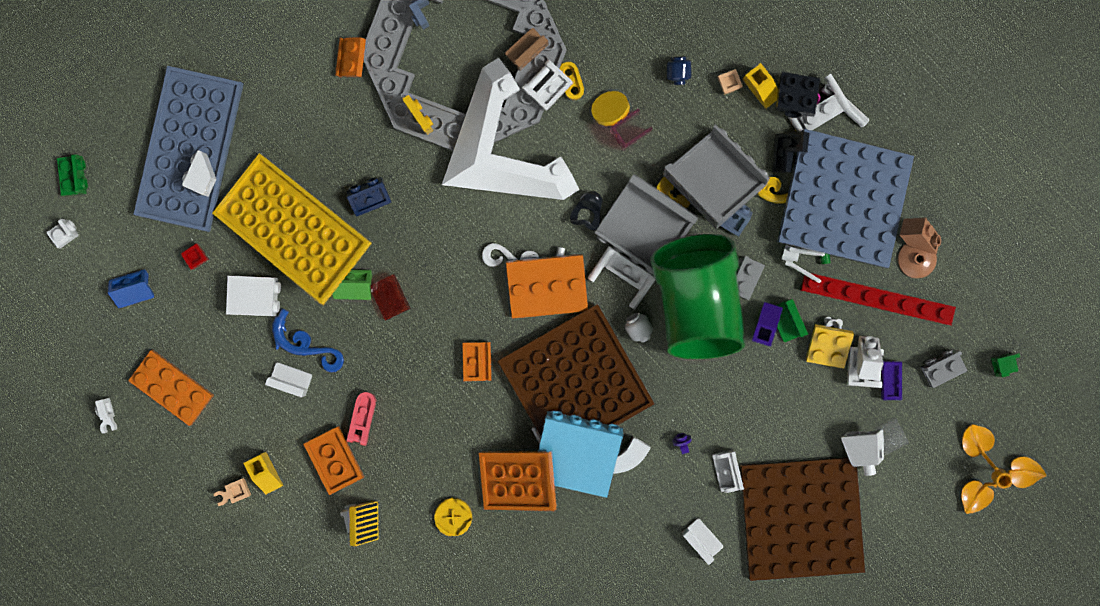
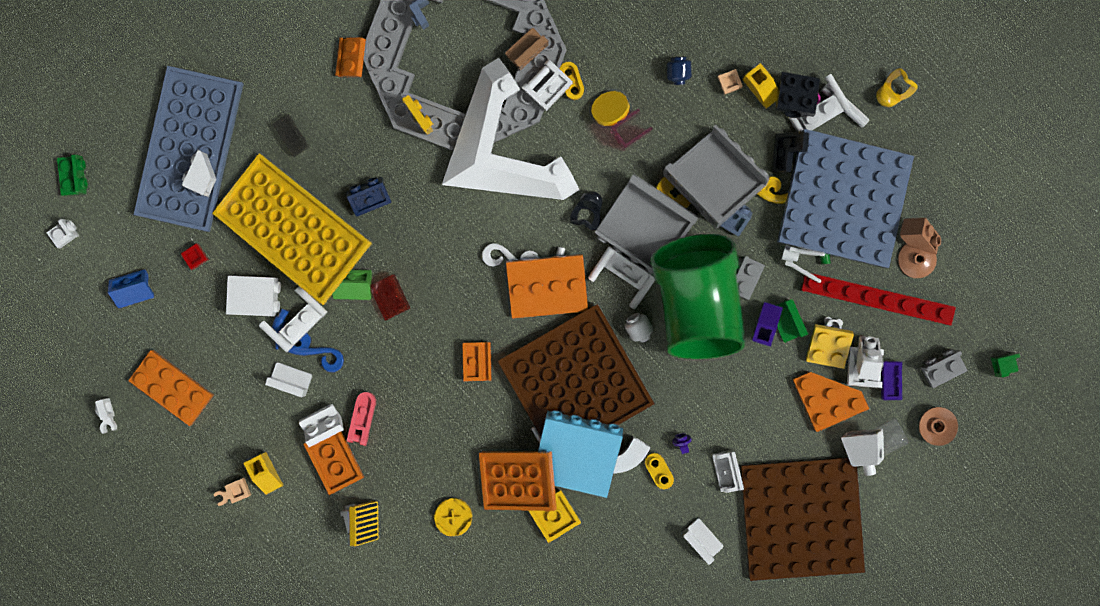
light orange plant [961,424,1046,514] -> none
none -> white plate [259,286,327,353]
none -> clear smoke plate [273,114,310,157]
none -> white bracket [299,404,344,447]
none -> yellow plate [529,489,581,543]
none -> yellow plate [645,453,674,489]
none -> orange plate [792,371,869,432]
none -> yellow piece [876,68,918,107]
none -> nougat dish [919,407,958,446]

